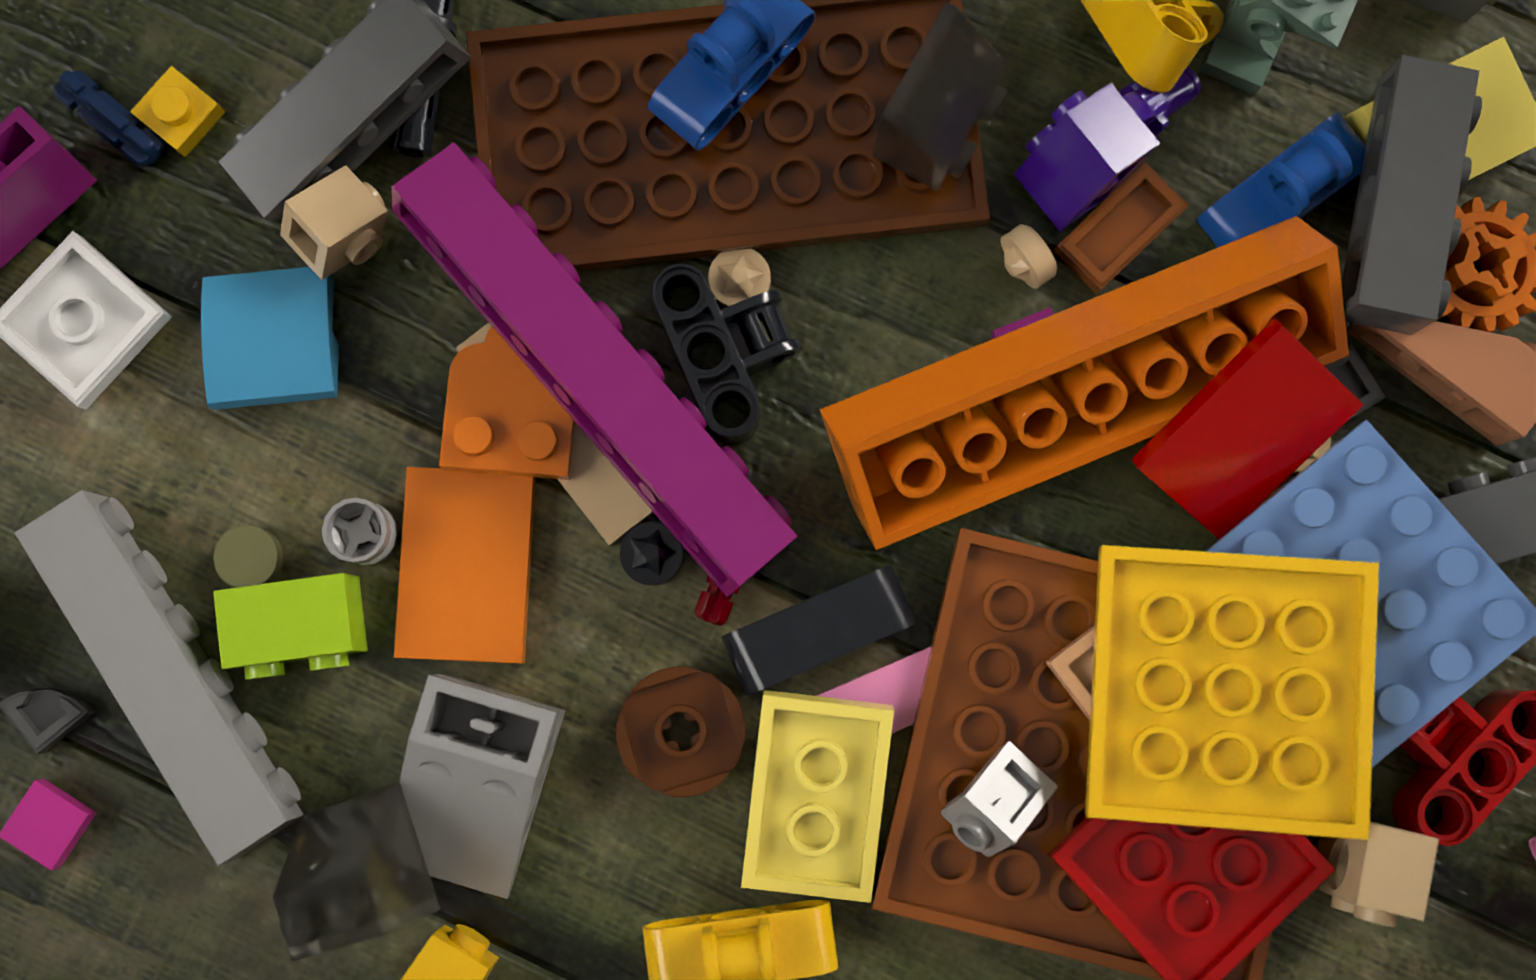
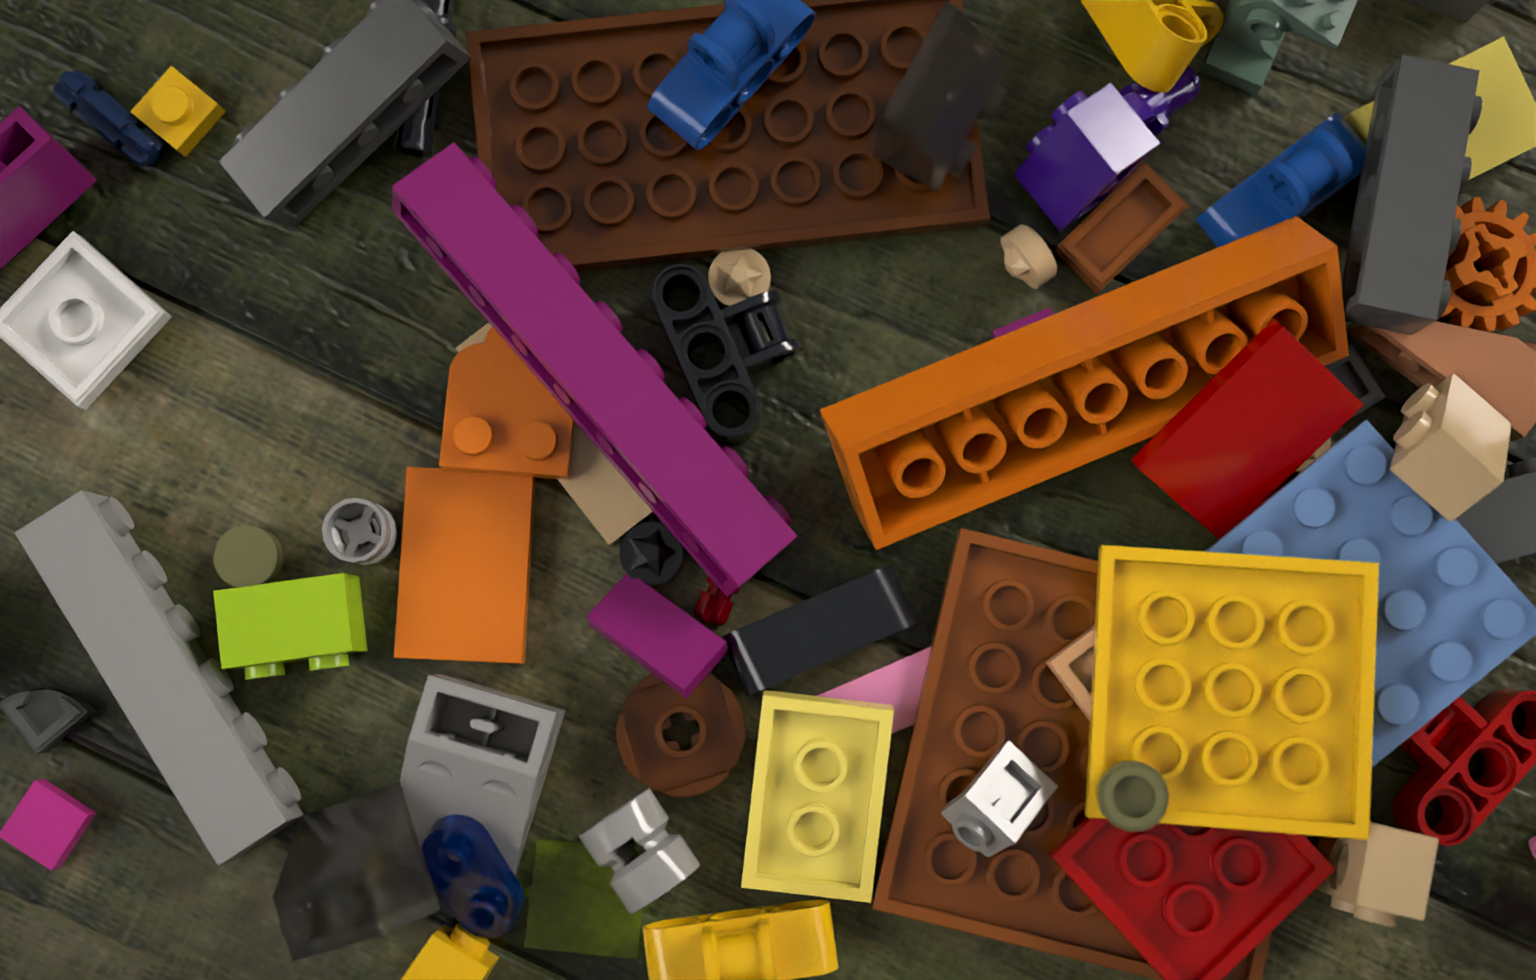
dark azure slope [201,267,339,410] -> none
tan brick [280,165,388,280] -> none
none -> clear blue plate [421,814,524,938]
none -> clear neon green piece [524,838,650,960]
none -> light grey wheel [579,788,700,914]
none -> magenta tile [586,573,728,699]
none -> olive tile [1096,760,1169,832]
none -> tan brick [1390,373,1512,523]

